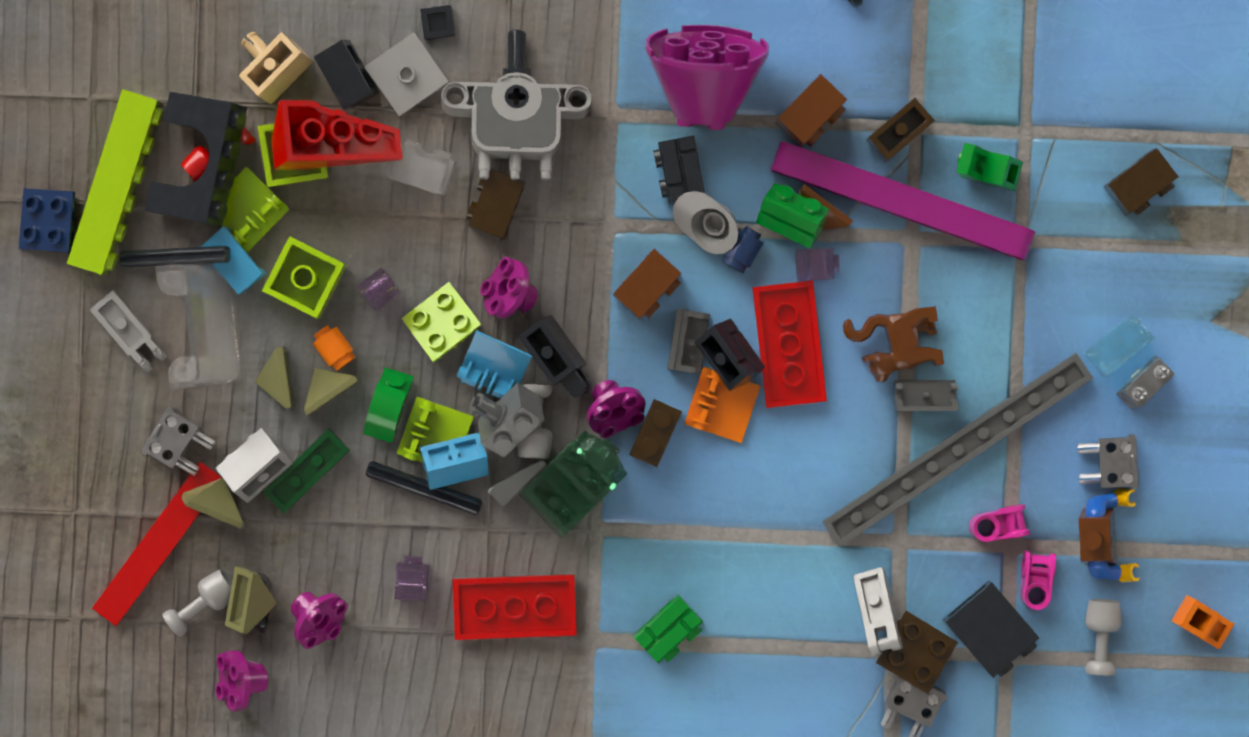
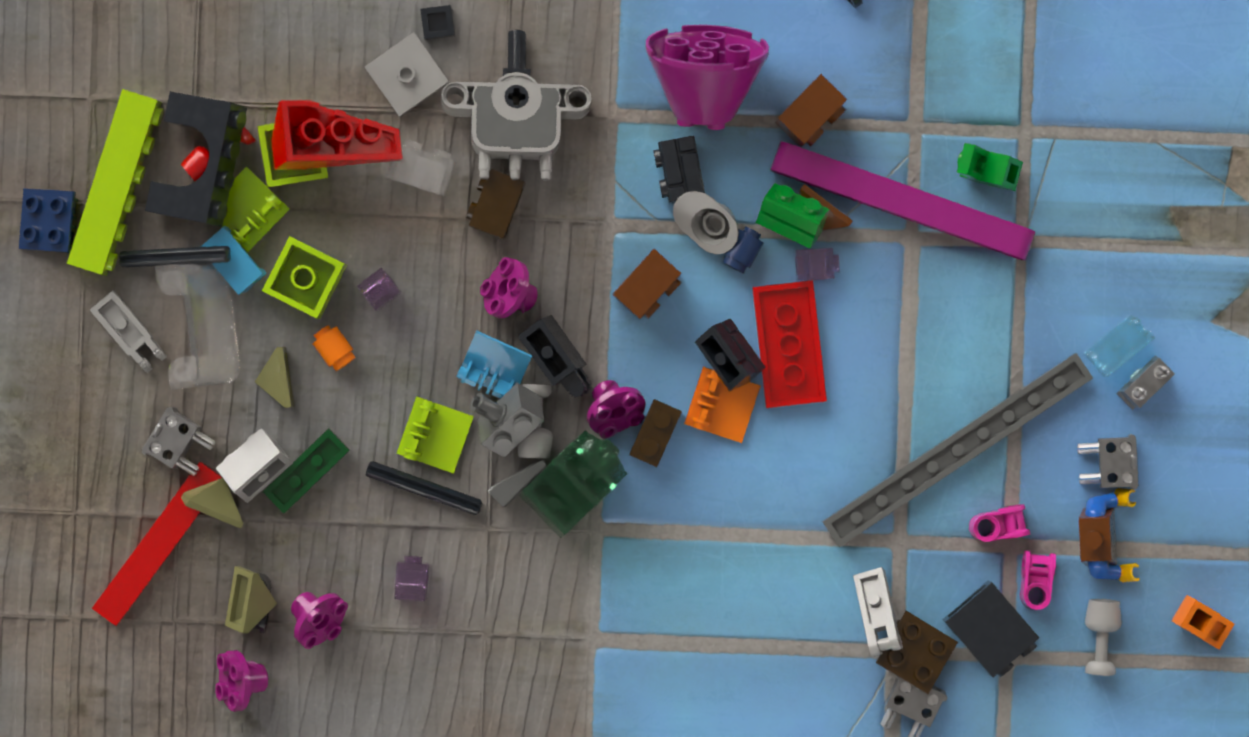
light grey piece [162,569,232,637] -> none
tan brick [239,32,314,104] -> none
olive slope [304,368,360,415] -> none
black hinge [314,40,379,110] -> none
green brick [363,367,414,443] -> none
lime hinge [401,282,482,362] -> none
dark azure hinge [420,433,489,490] -> none
red plate [452,574,577,640] -> none
green brick [633,594,703,664] -> none
dark grey hinge [667,309,710,374] -> none
reddish brown animal [843,306,944,382] -> none
dark brown brick [866,98,935,163] -> none
dark grey hinge [894,380,958,411] -> none
dark brown brick [1103,148,1179,216] -> none

